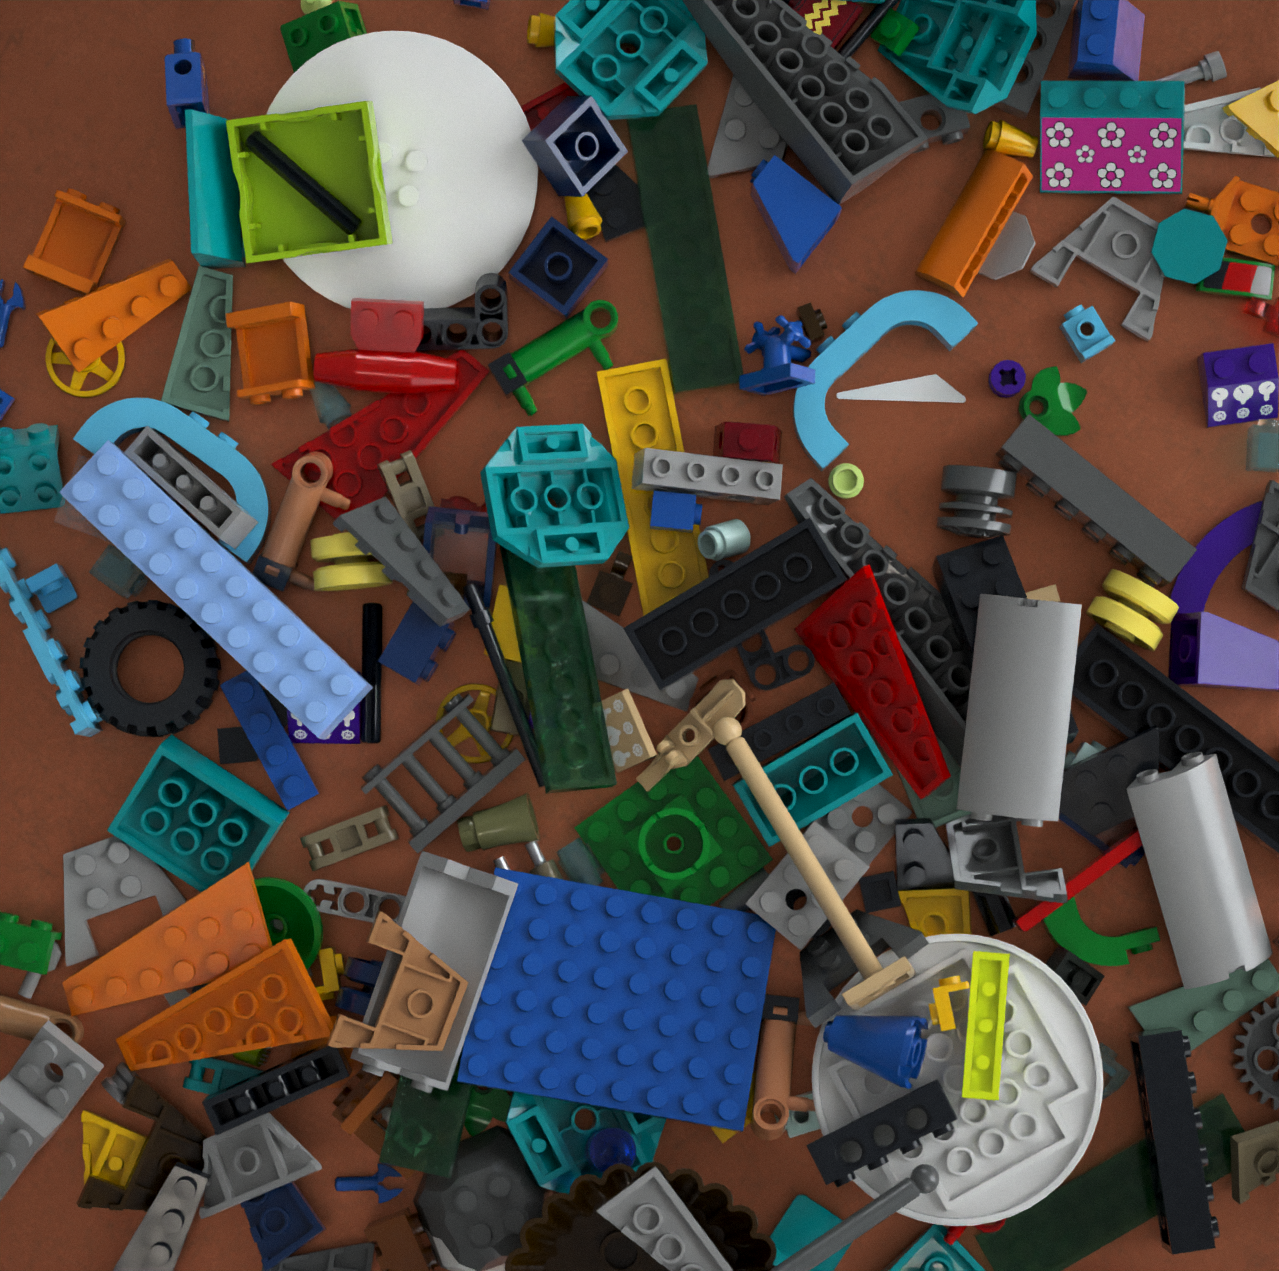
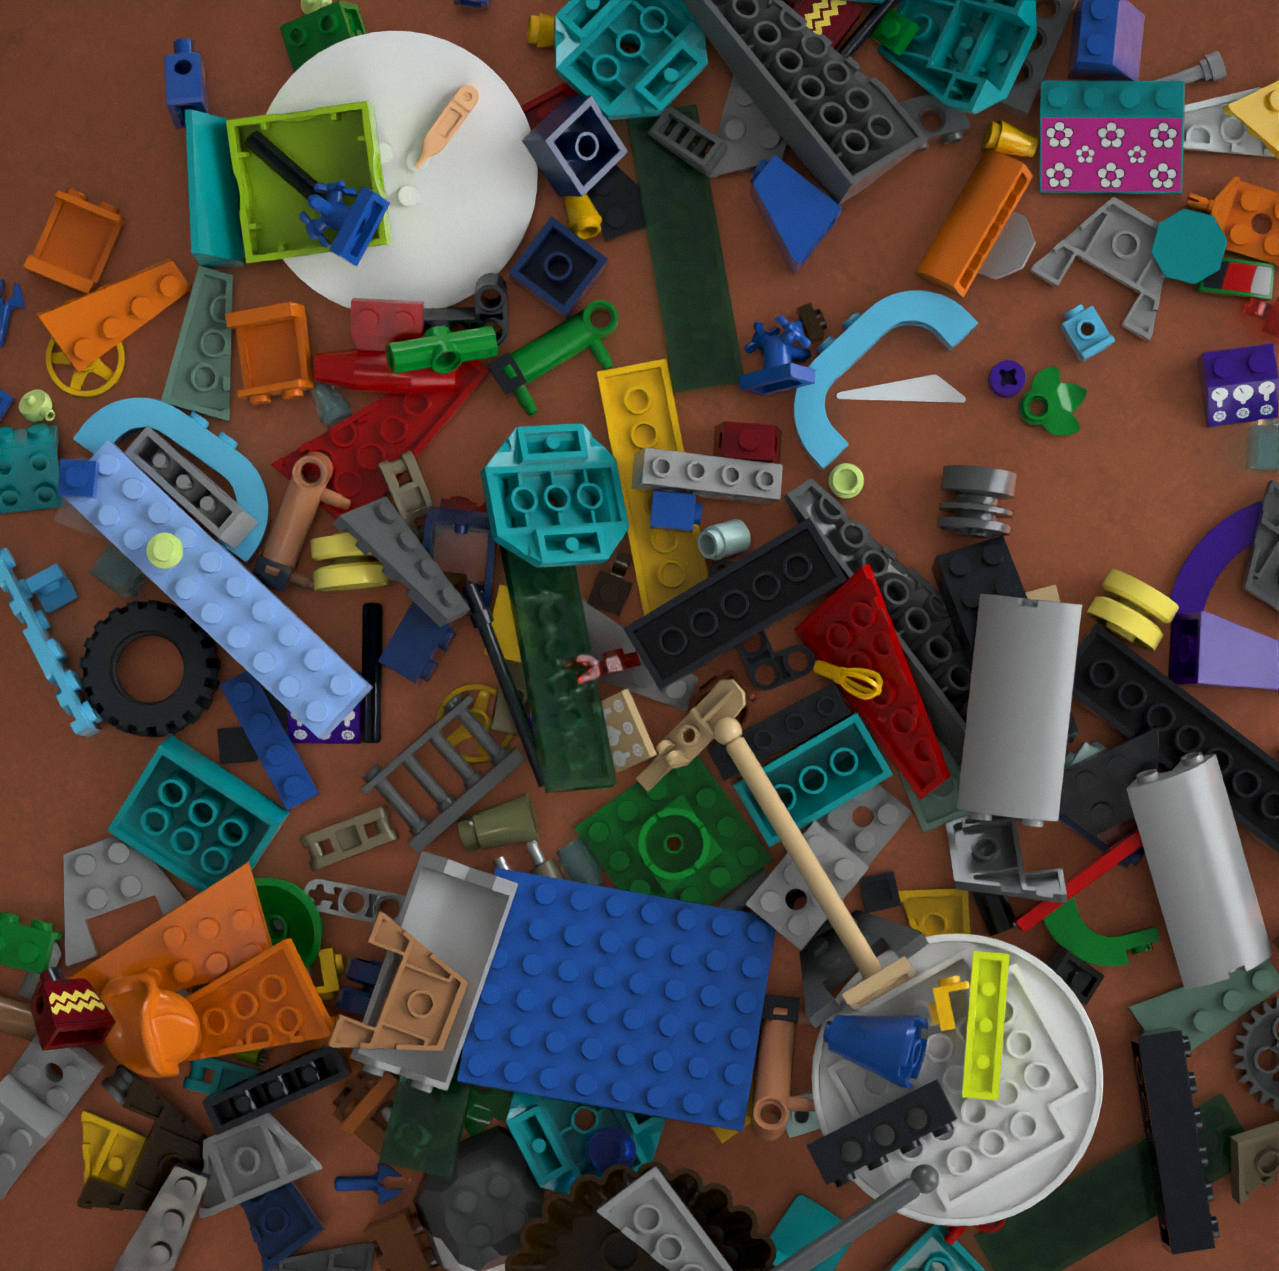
black wing [895,818,955,891] -> none
dark grey brick [995,414,1197,588] -> none
clear light blue plate [1099,1042,1131,1100] -> none
none -> yellowish green piece [19,389,55,422]
none -> dark red torso [30,967,116,1051]
none -> blue plate [58,459,99,498]
none -> orange piece [99,974,200,1078]
none -> yellowish green plate [146,532,183,569]
none -> blue piece [299,180,390,267]
none -> green piece [386,326,498,374]
none -> light nougat piece [414,85,479,169]
none -> clear red plate [571,648,641,684]
none -> dark grey slope [647,105,728,177]
none -> yellow piece [813,660,883,700]

